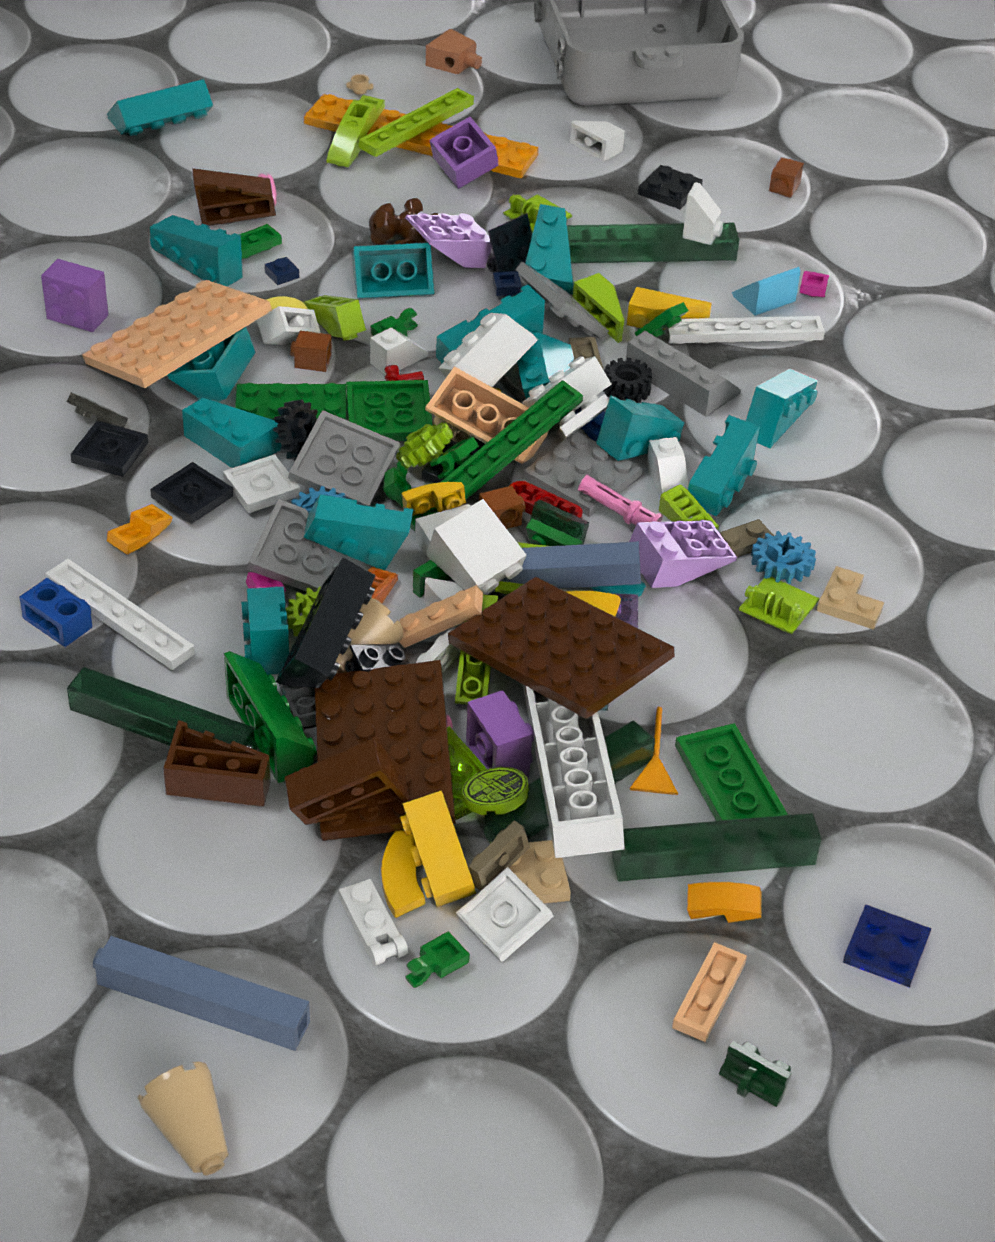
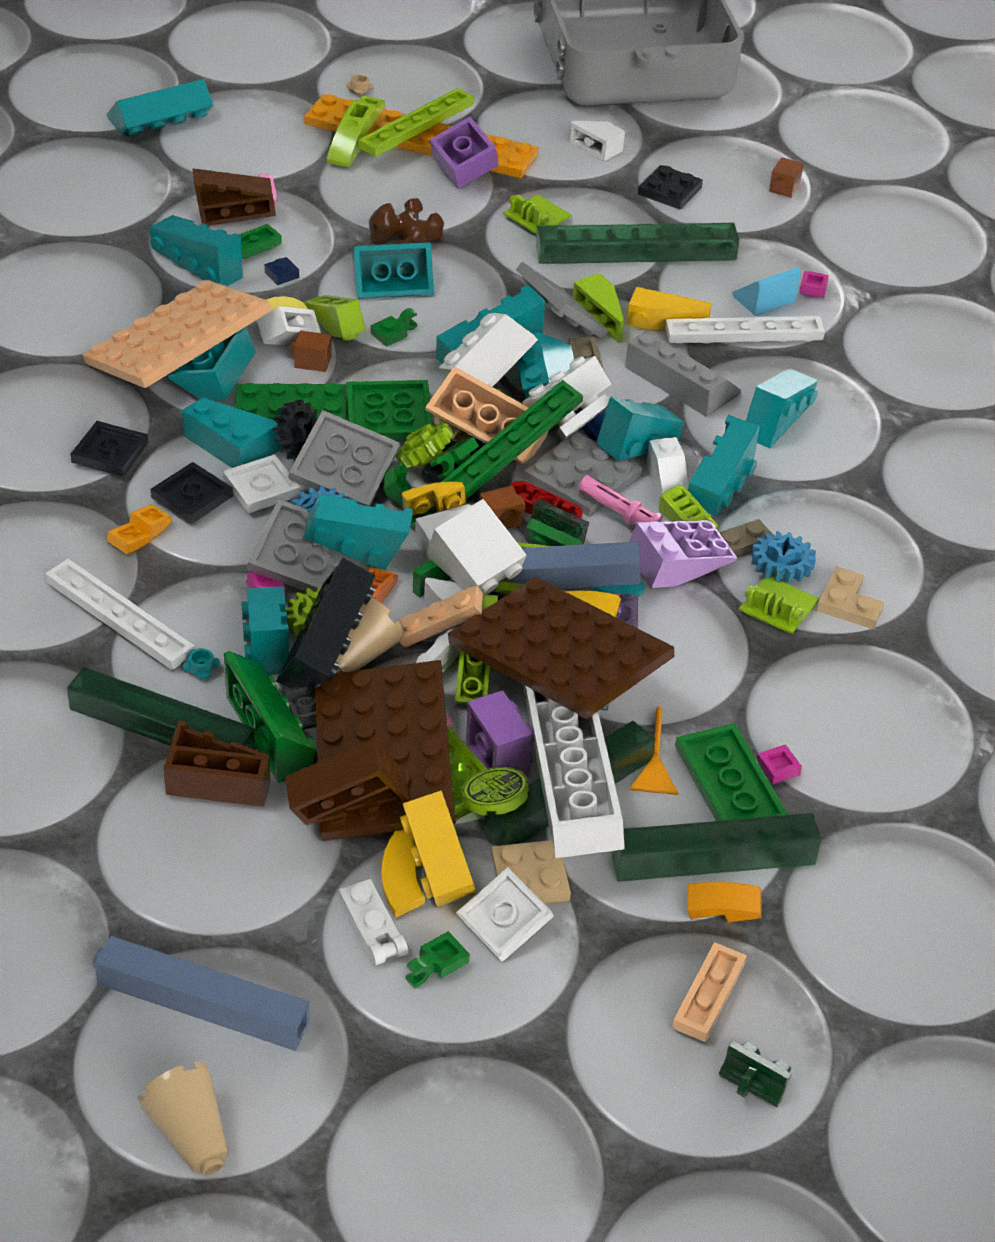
blue brick [19,578,92,647] -> none
medium lavender brick [41,258,109,332] -> none
clear smoke plate [67,392,128,428] -> none
black hinge [345,644,410,672] -> none
white slope [370,328,428,375] -> none
red arm [384,365,424,381] -> none
lavender slope [405,213,492,268] -> none
nougat torso [426,29,482,74] -> none
dark tan plate [468,821,530,891] -> none
black hinge [487,213,532,272] -> none
dark blue plate [492,271,522,297] -> none
teal wedge [525,204,574,295] -> none
black tyre [603,358,652,403] -> none
green plate [634,302,689,338] -> none
white slope [682,182,723,245] -> none
clear blue plate [843,904,932,988] -> none
none -> teal plate [183,648,221,679]
none -> dark pink plate [757,744,802,784]

